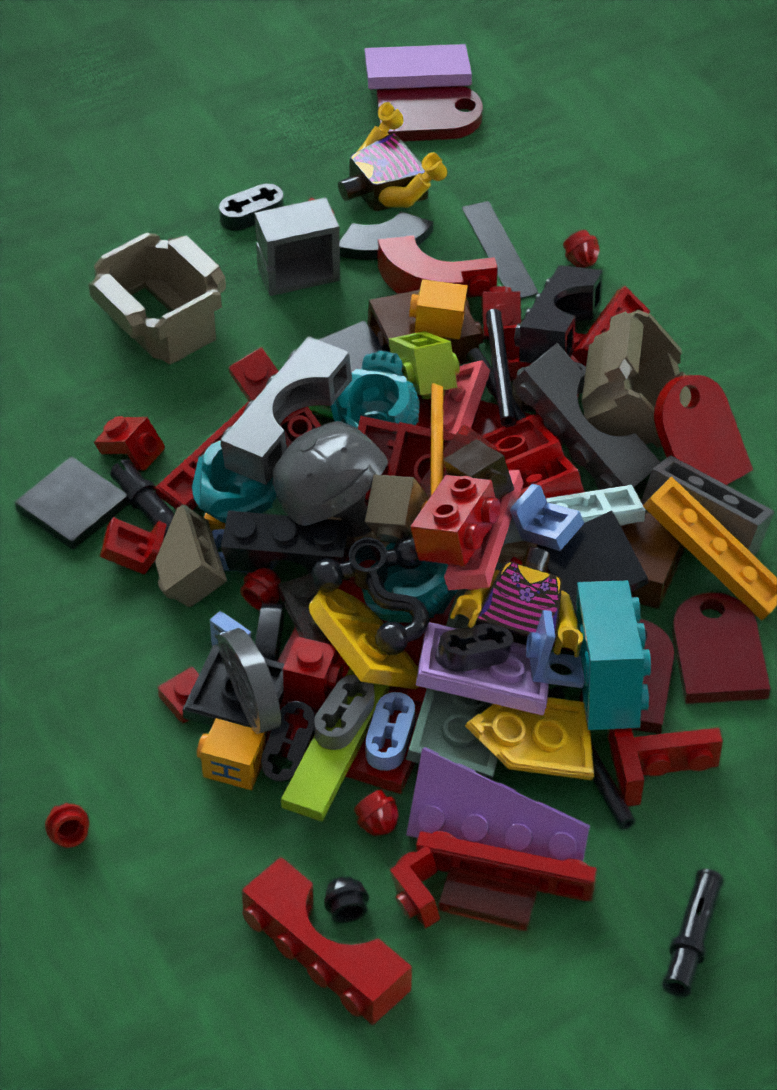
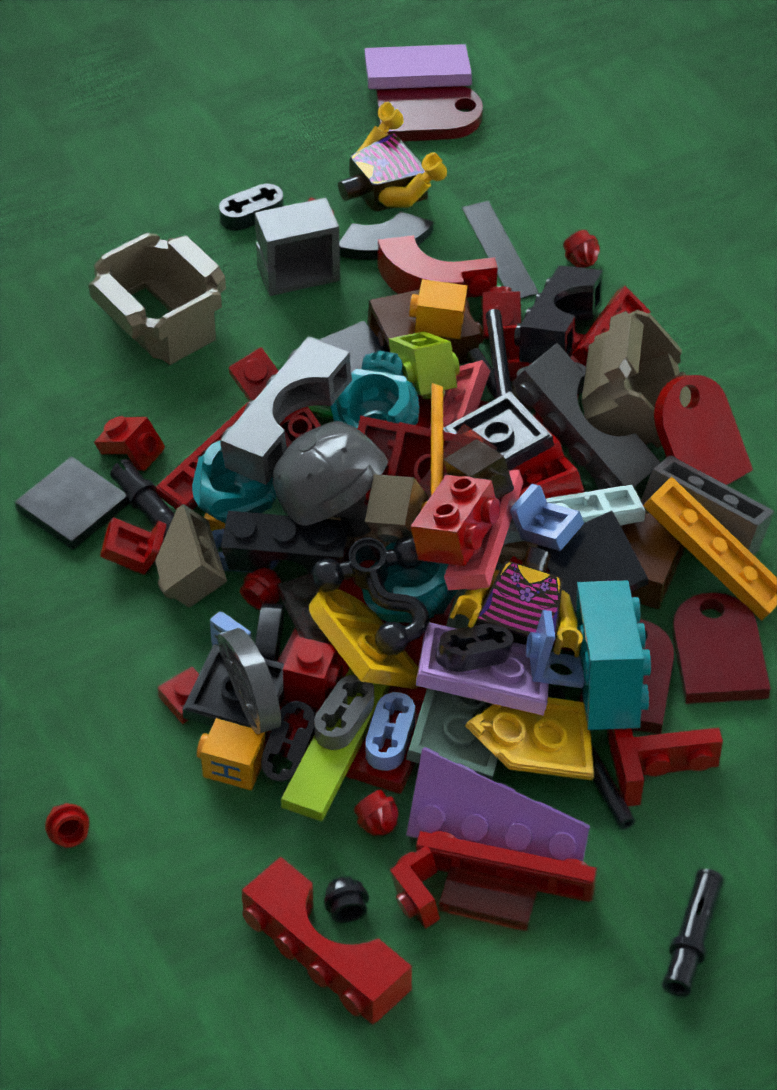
none -> tile [443,391,554,471]

